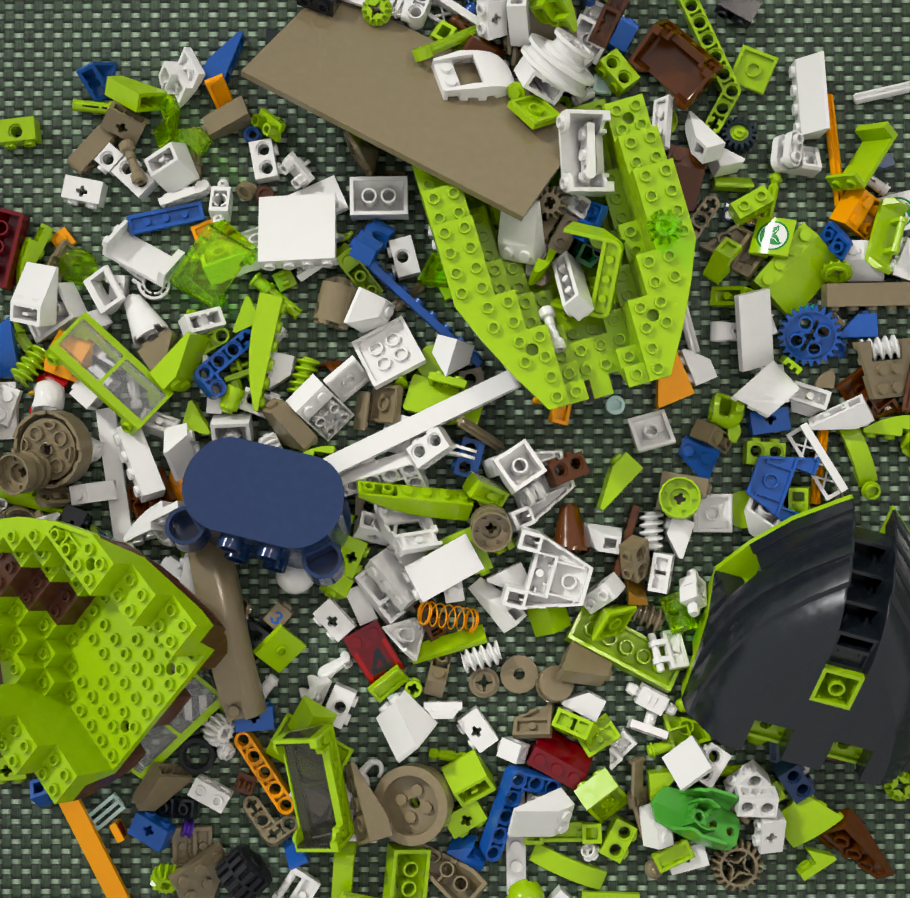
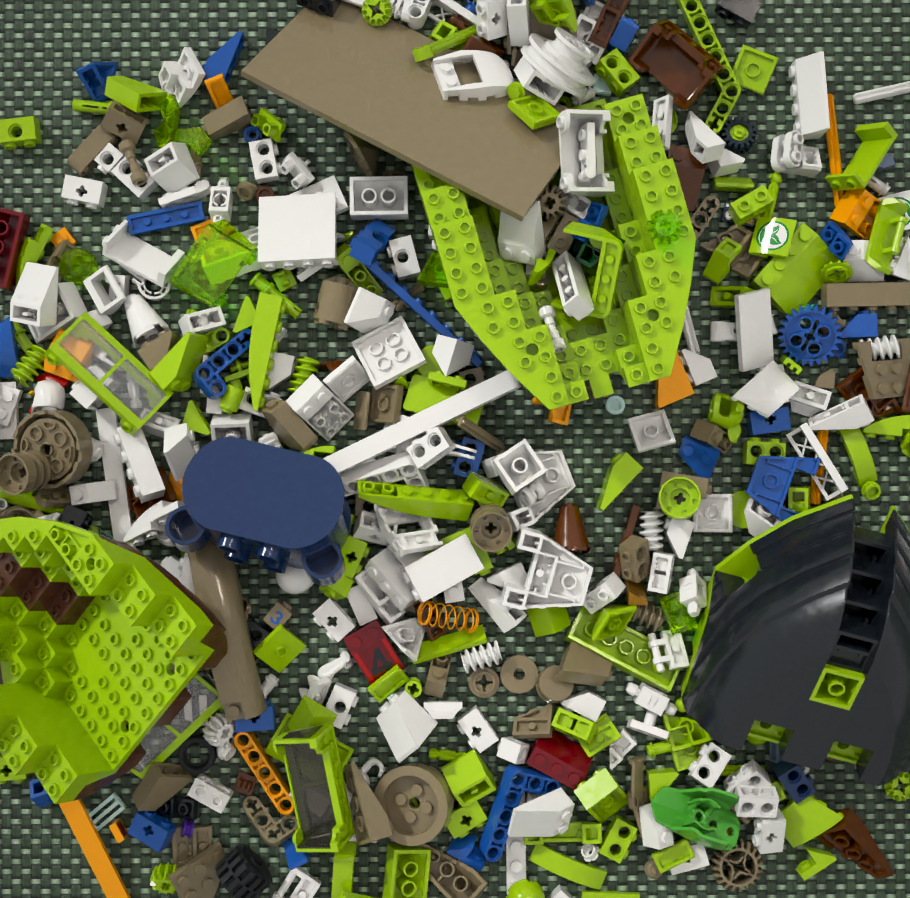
reddish brown brick [544,450,590,489] -> none
white slope [584,522,622,554] -> none
white tile [662,735,714,791] -> none

